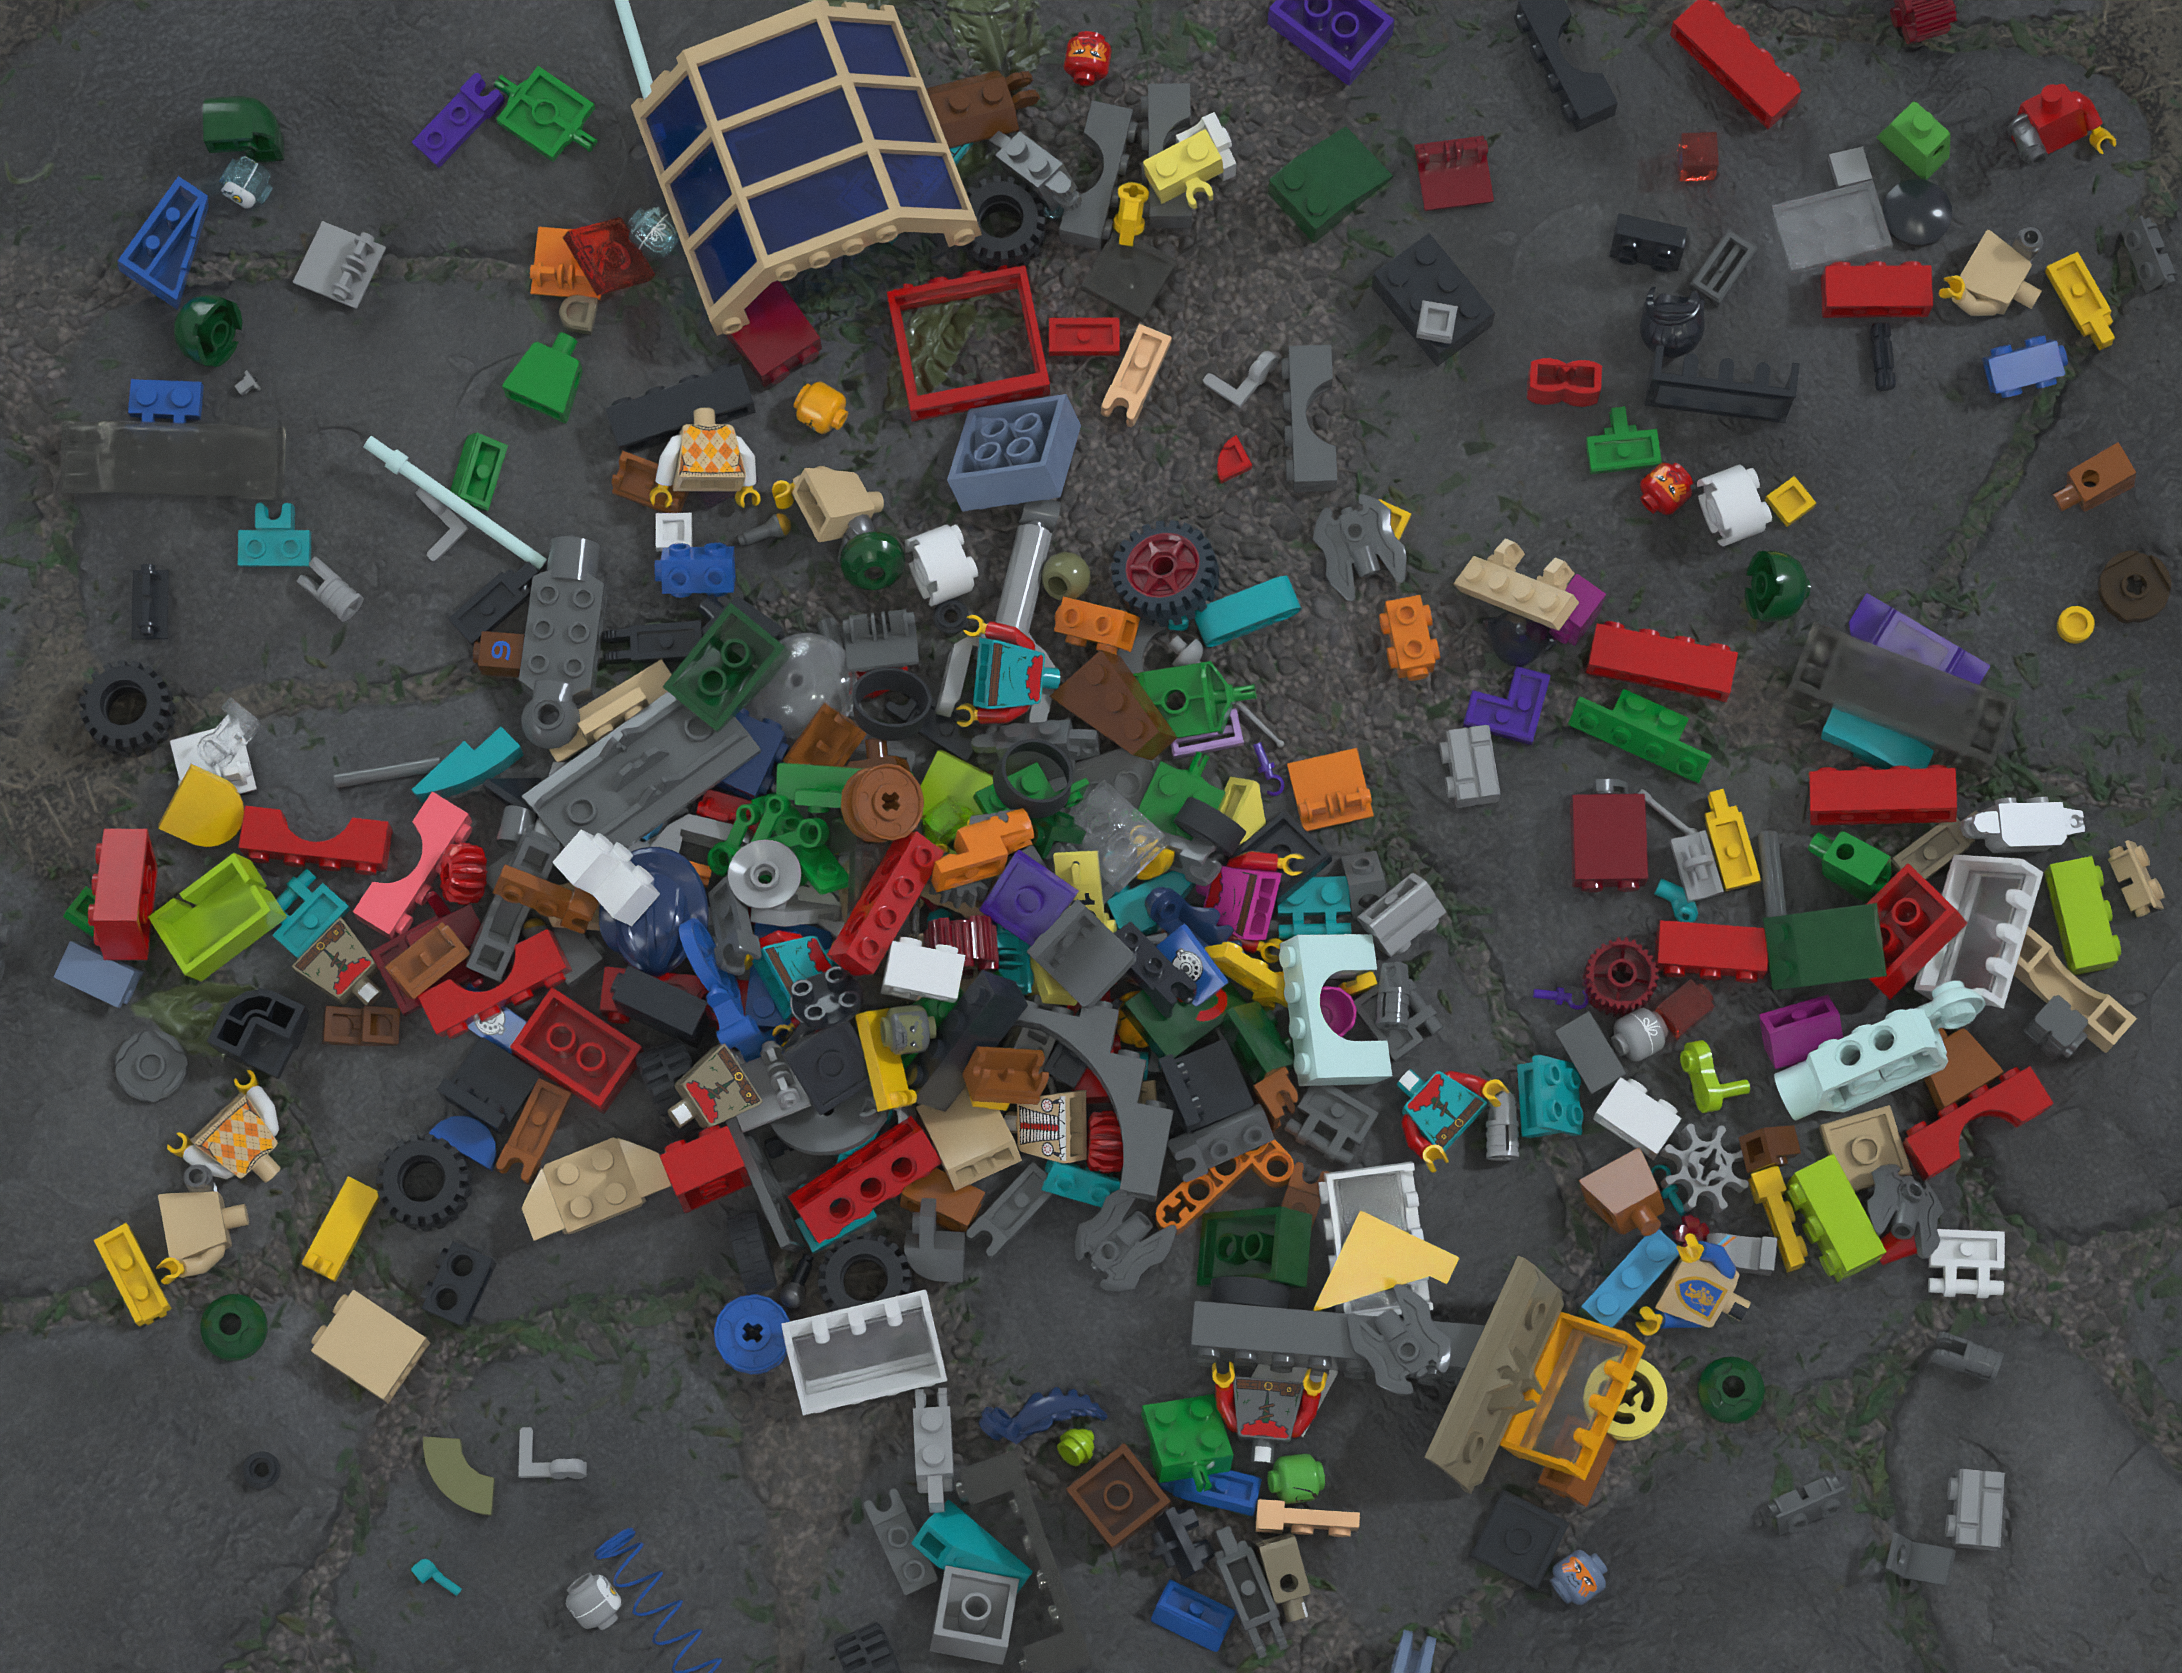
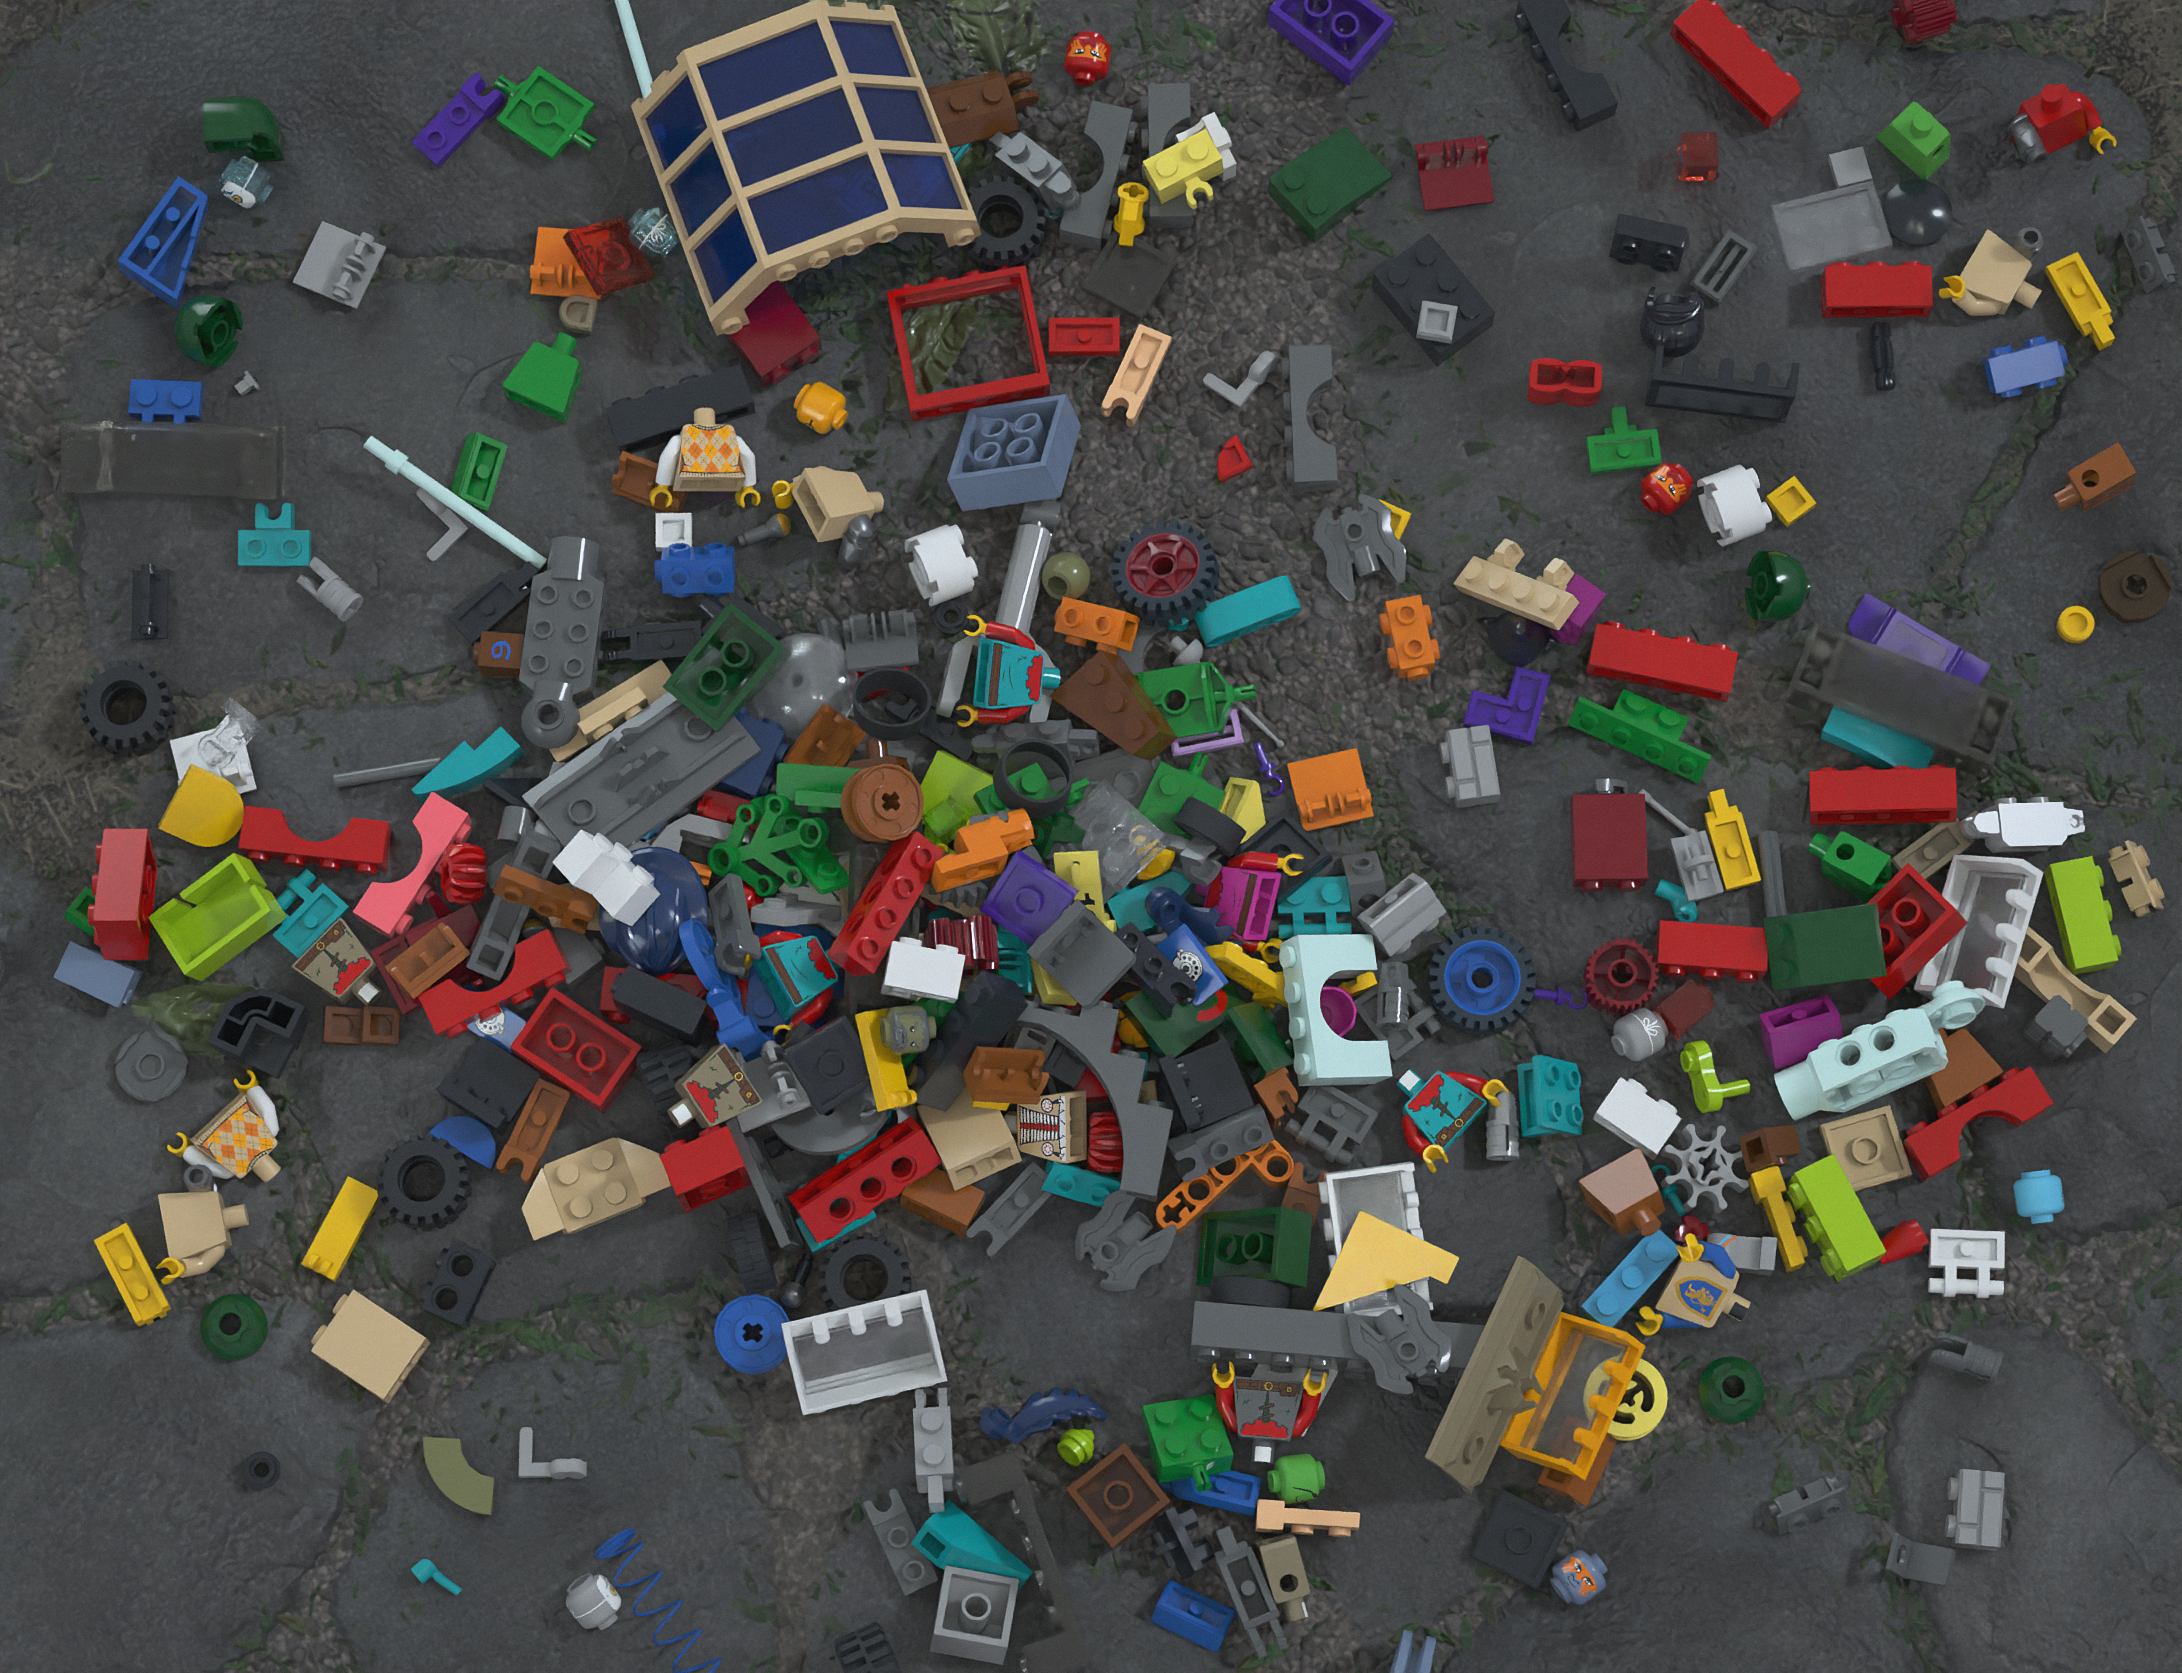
light grey dish [728,840,801,910] -> none
black dish [790,967,864,1029] -> none
dark green piece [840,532,905,591] -> none
dark grey brick [904,1198,965,1282] -> none
dark grey hinge [1555,1011,1629,1095] -> none
dark grey piece [1867,1164,1944,1259] -> none
none -> wheel [1427,925,1536,1036]
none -> medium azure head [2013,1170,2065,1224]

